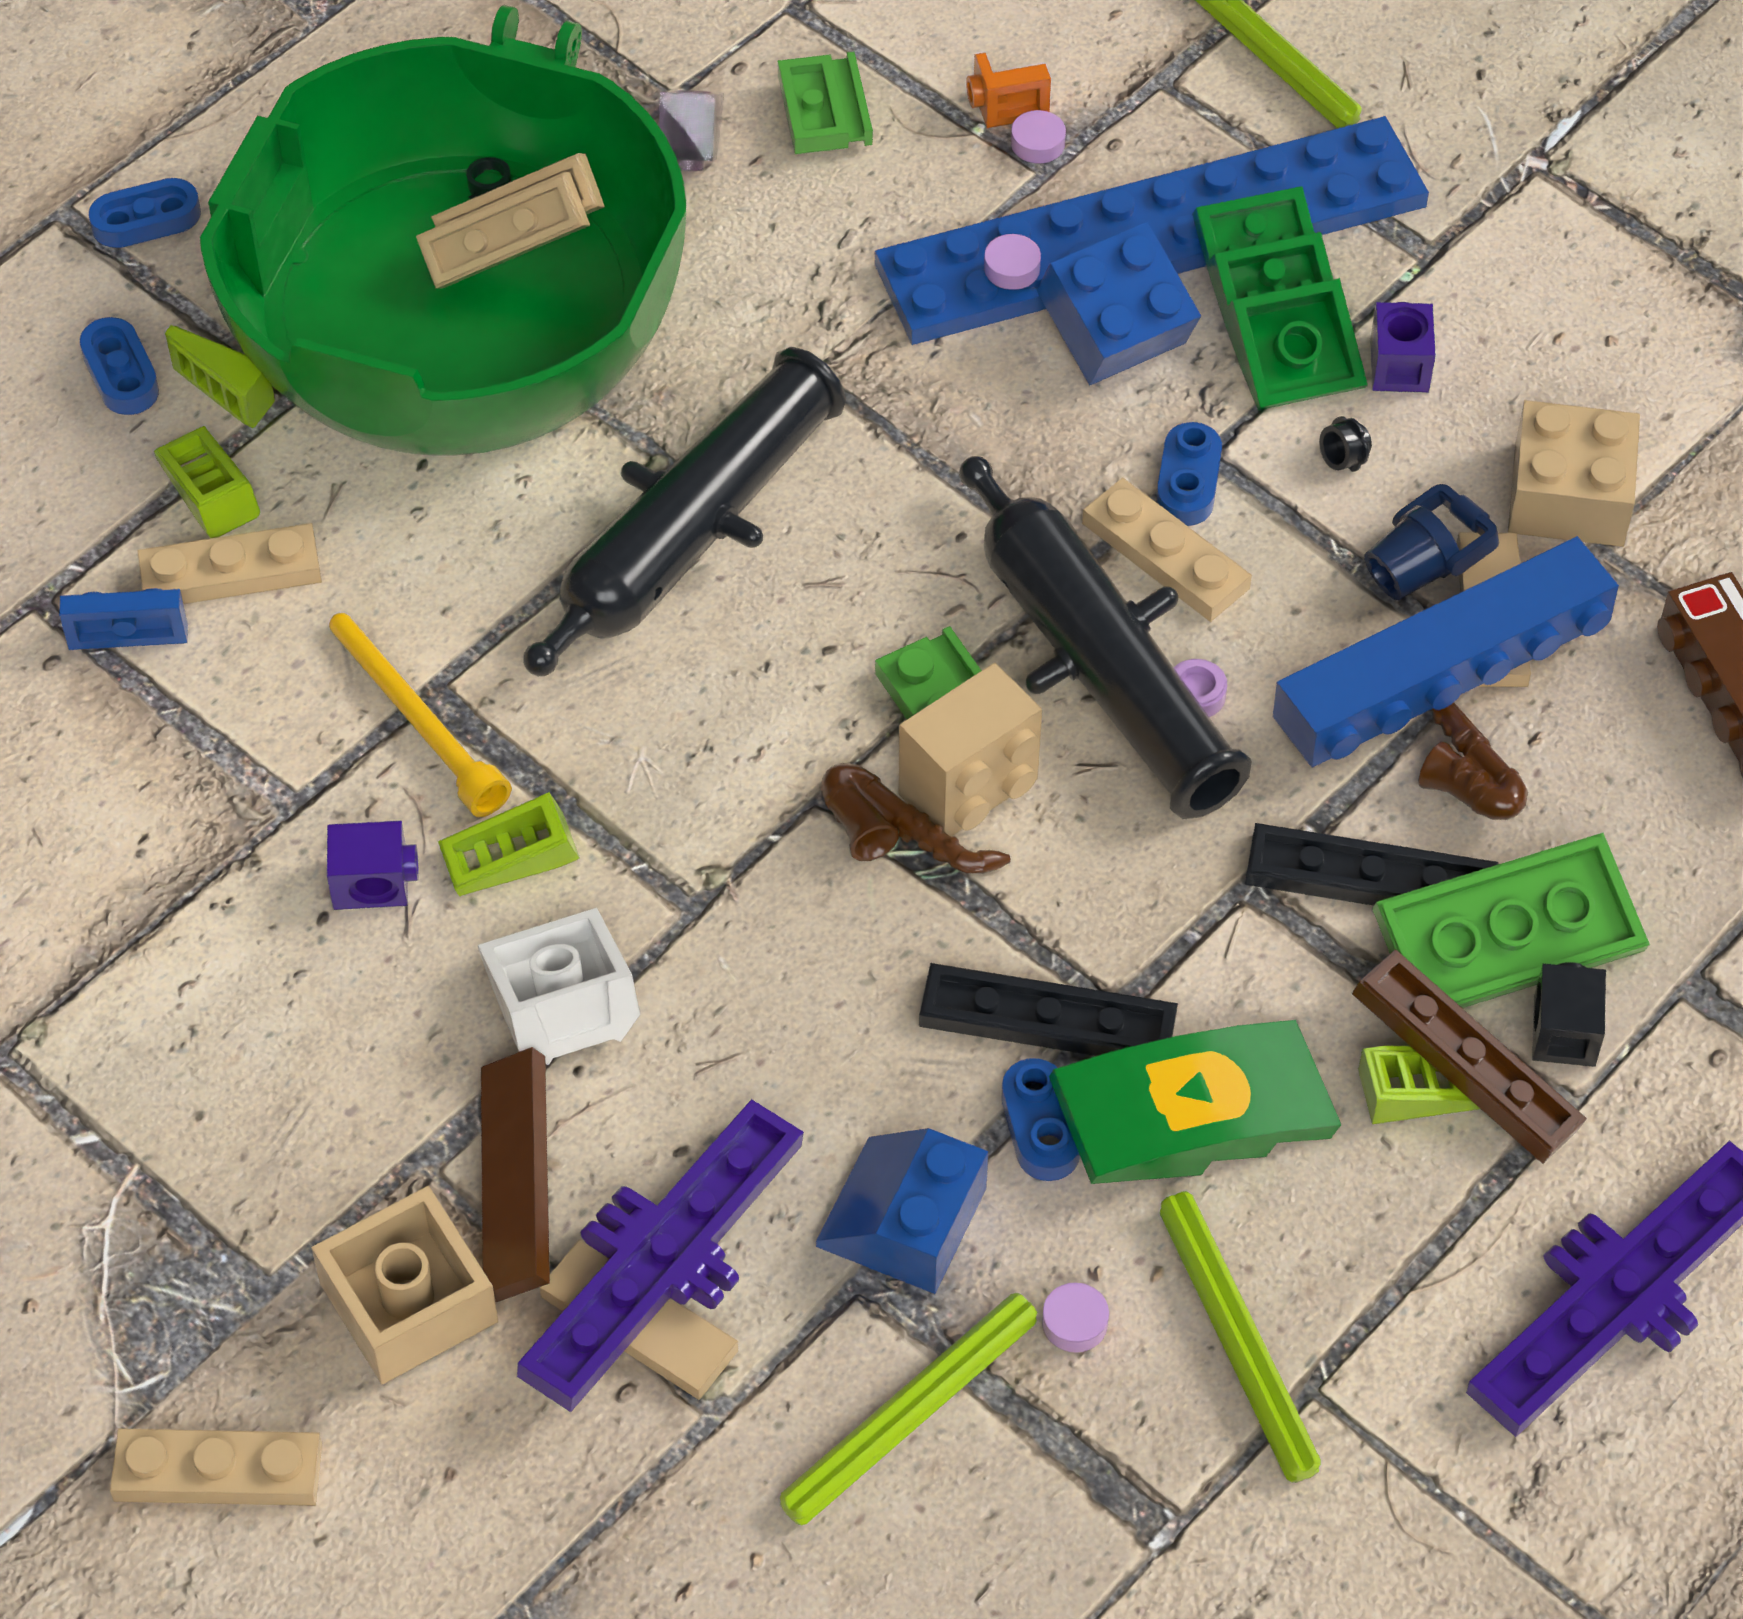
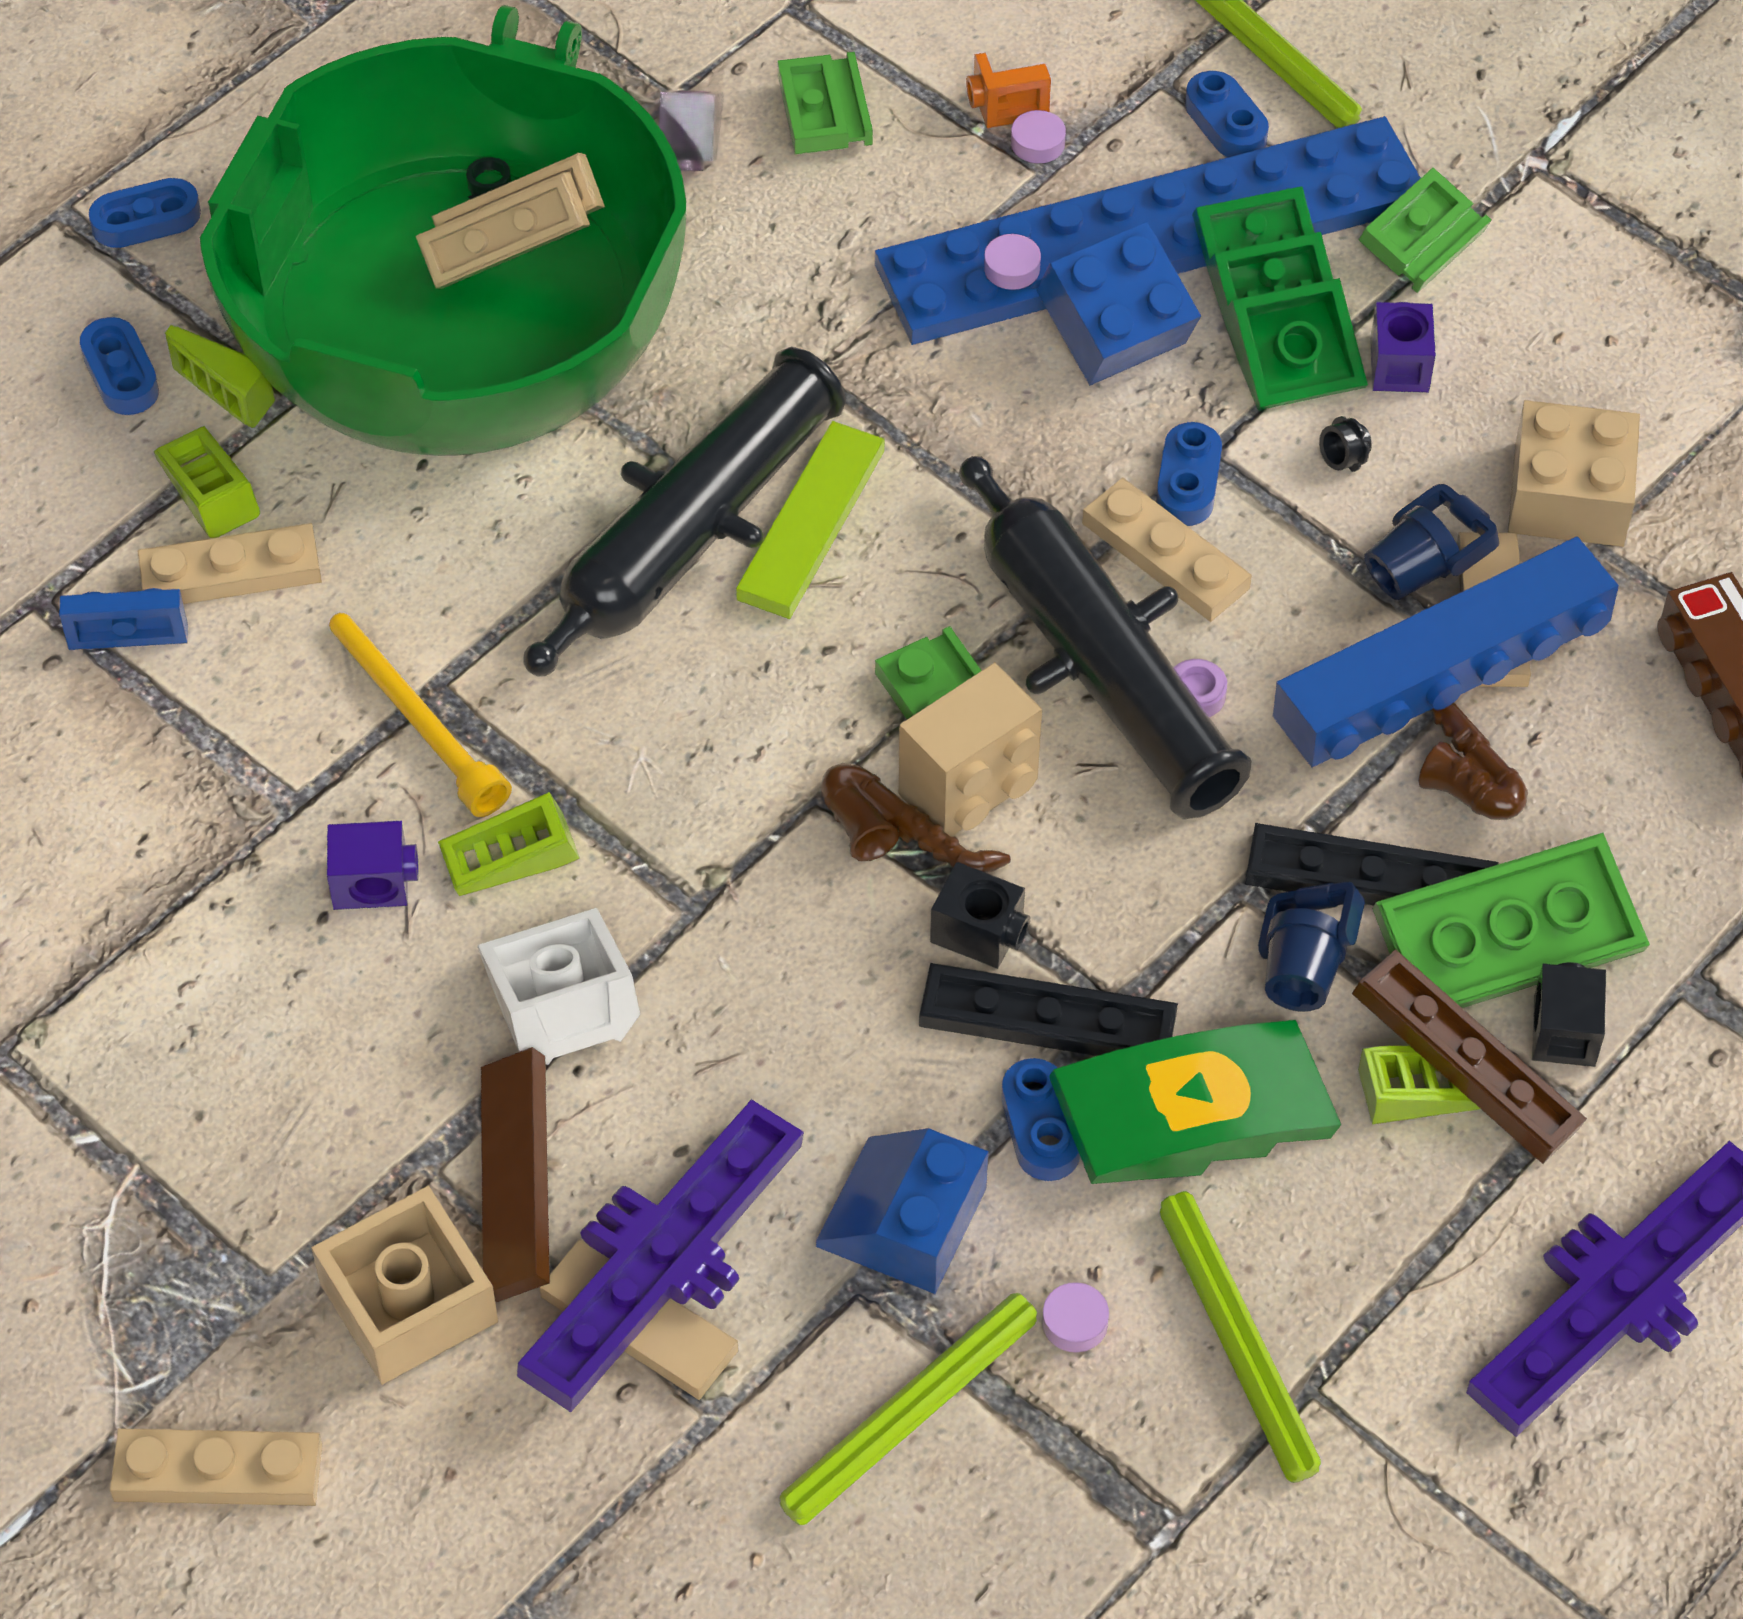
none -> lime tile [736,421,885,619]
none -> black brick [930,862,1031,969]
none -> blue plate [1185,71,1269,157]
none -> dark blue piece [1258,882,1365,1012]
none -> bright green plate [1359,168,1492,293]

